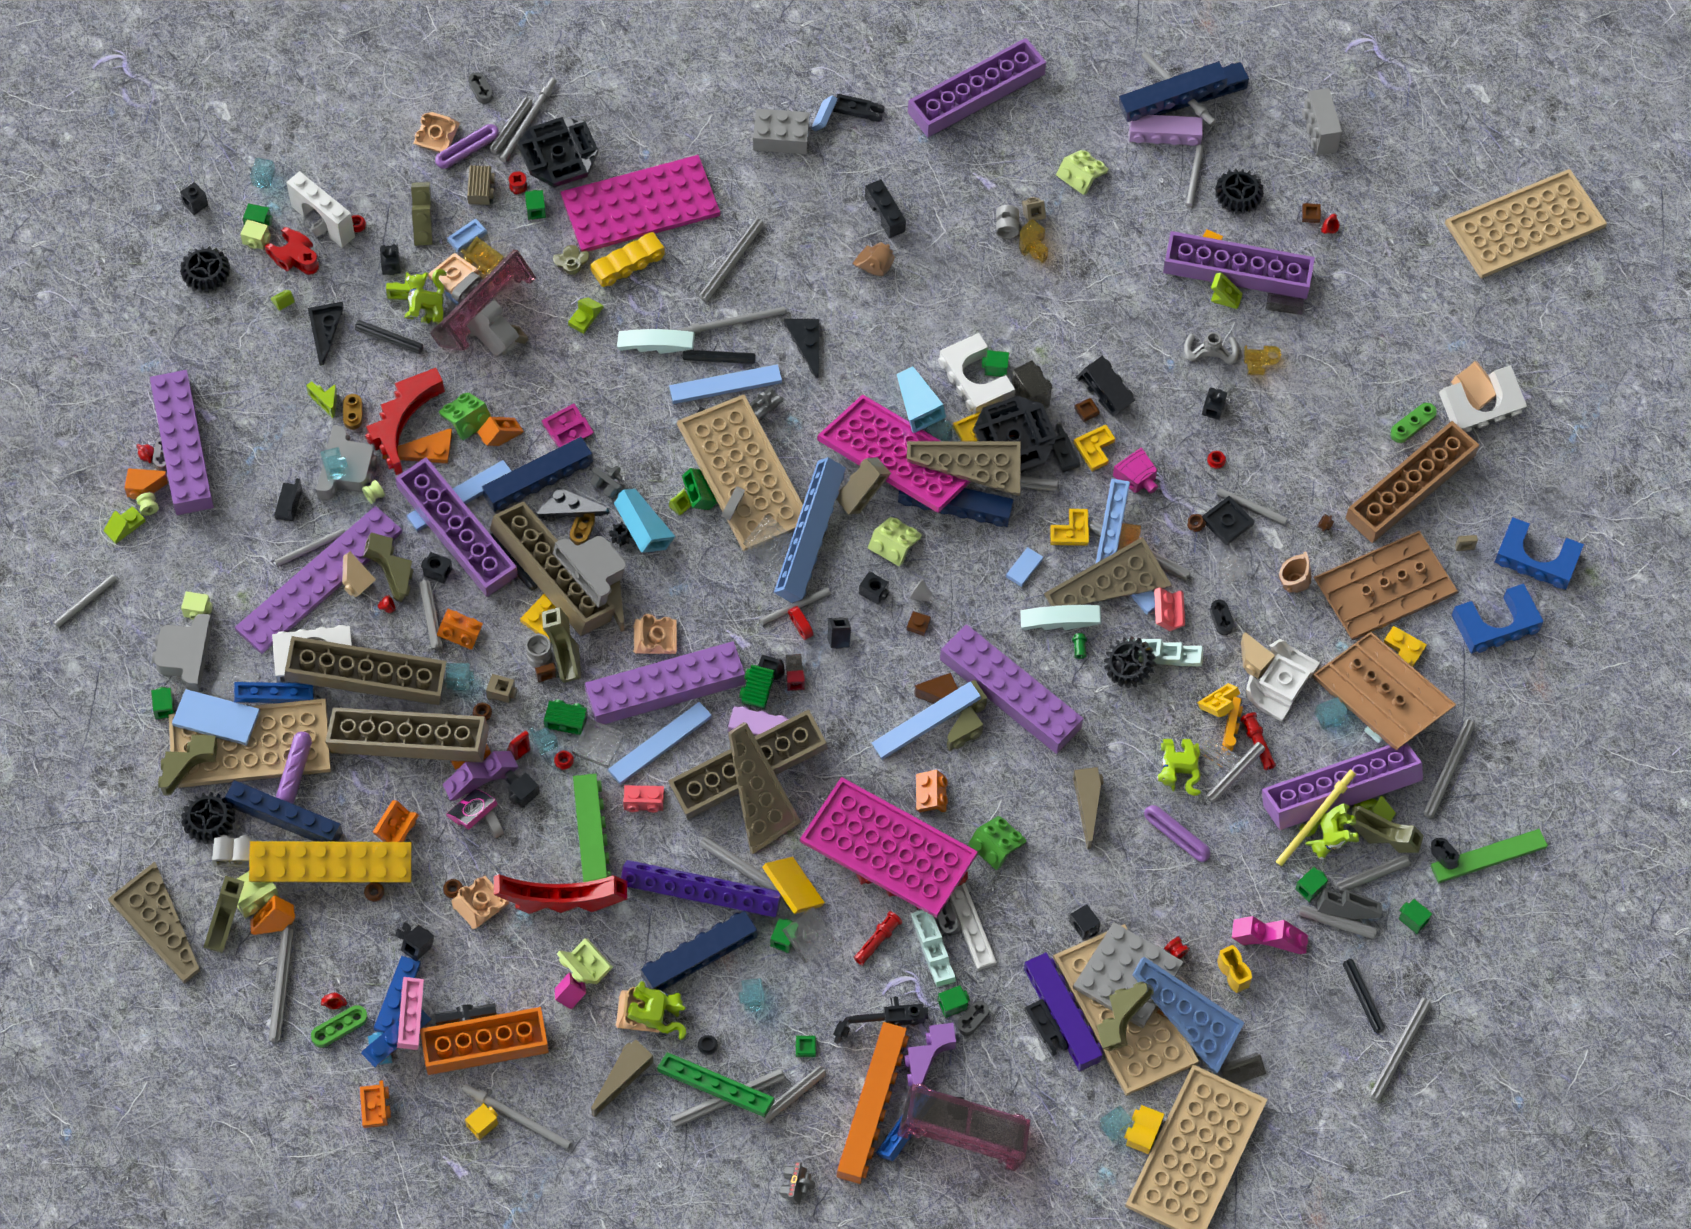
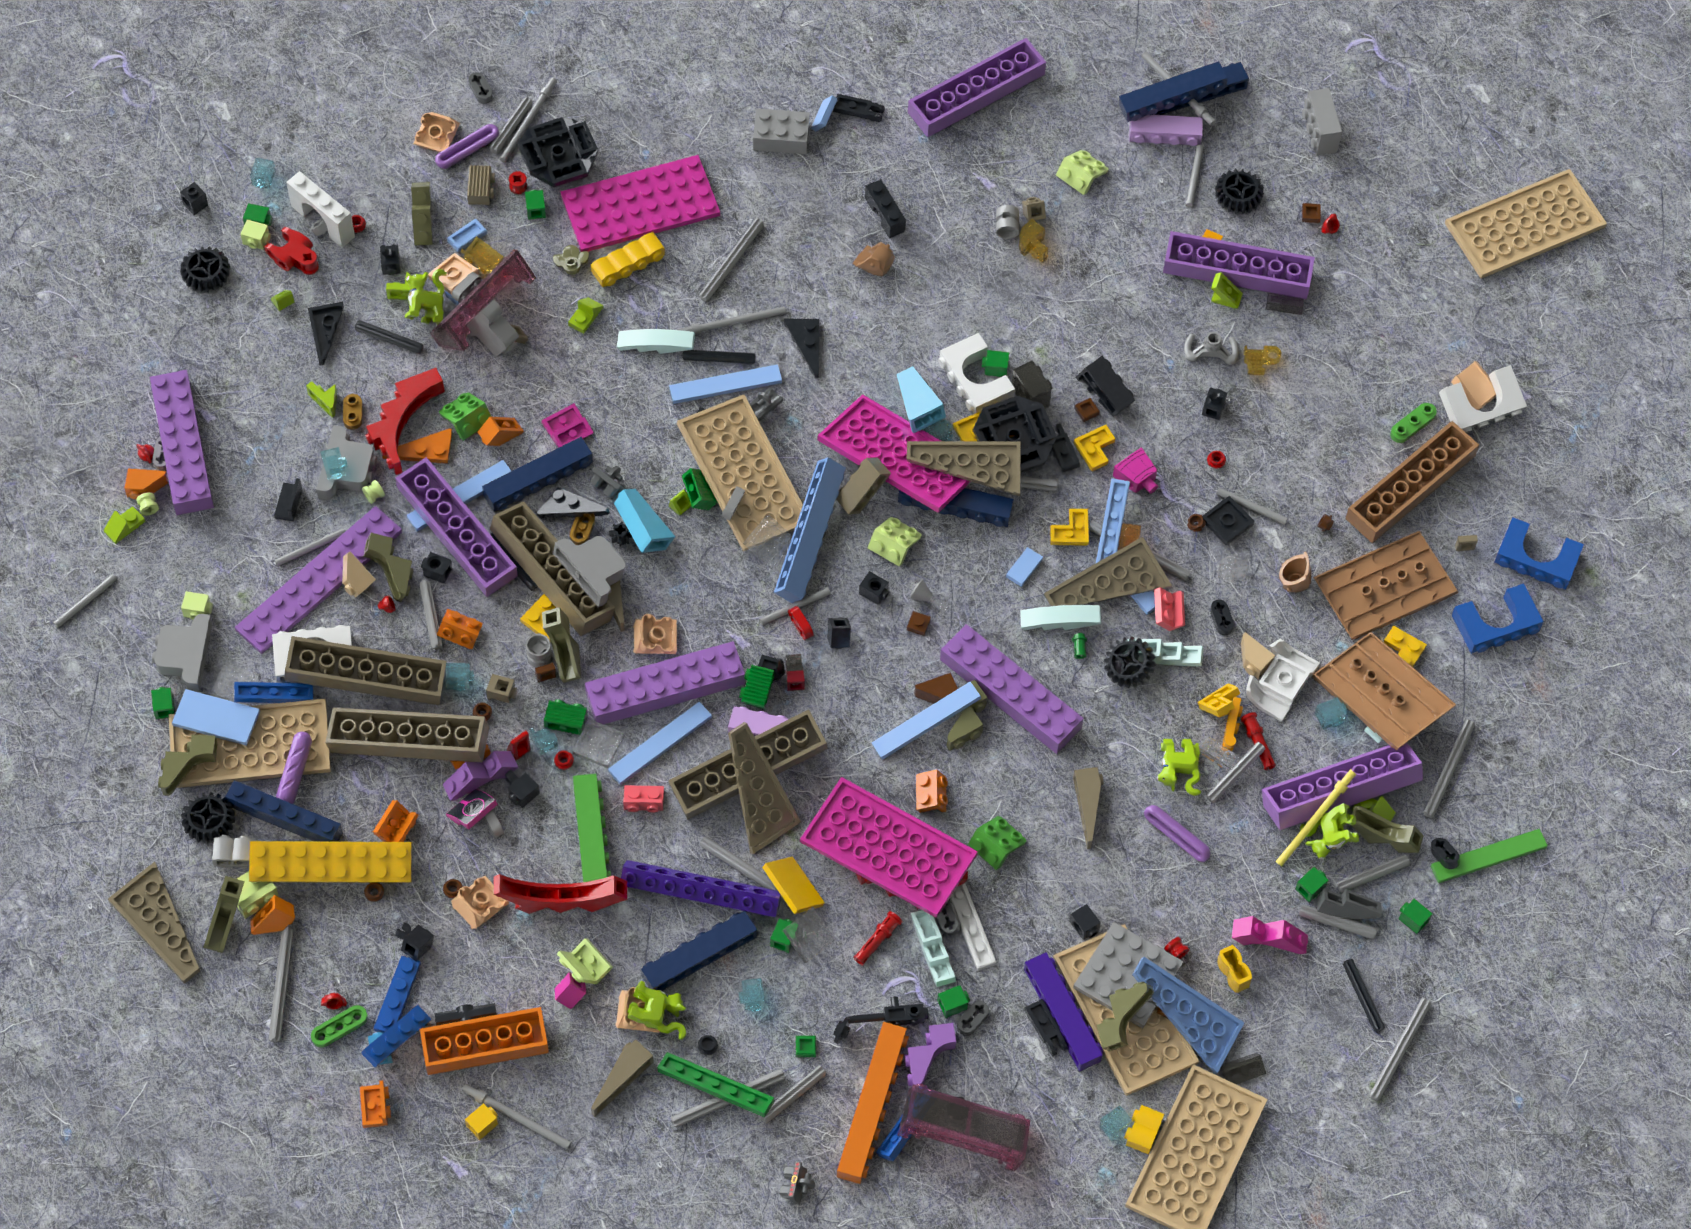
bright pink plate [397,977,424,1050] -> none

